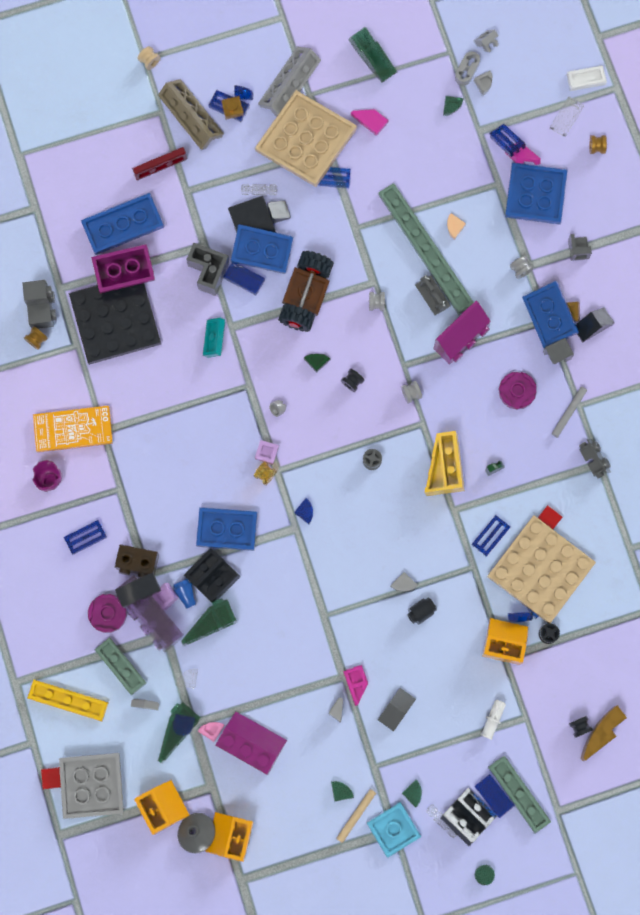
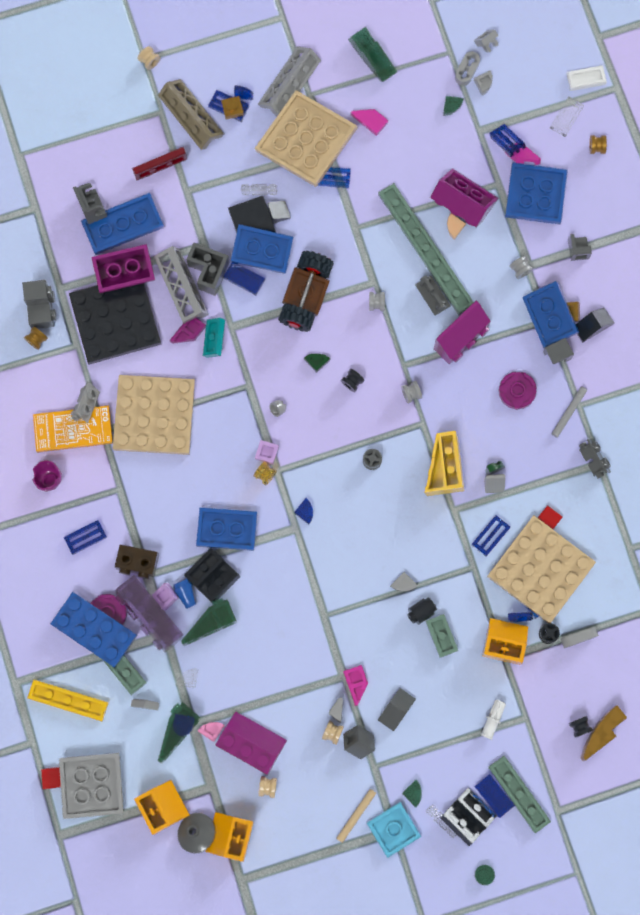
black slope [115,573,162,608] -> none
clear green tile [331,781,354,801] -> none
none -> blue plate [50,592,137,668]
none -> light grey hinge [71,381,100,423]
none -> dark grey hinge [73,183,107,225]
none -> tan plate [113,375,195,455]
none -> light grey fence [154,246,209,323]
none -> magenta tile [170,318,206,344]
none -> tan wheel [259,776,277,798]
none -> tan wheel [322,721,344,745]
none -> dark grey panel [343,725,375,759]
none -> sand green plate [425,614,459,658]
none -> magenta slope [430,168,499,228]
none -> light grey slope [484,474,505,493]
none -> light grey beam [561,627,599,648]

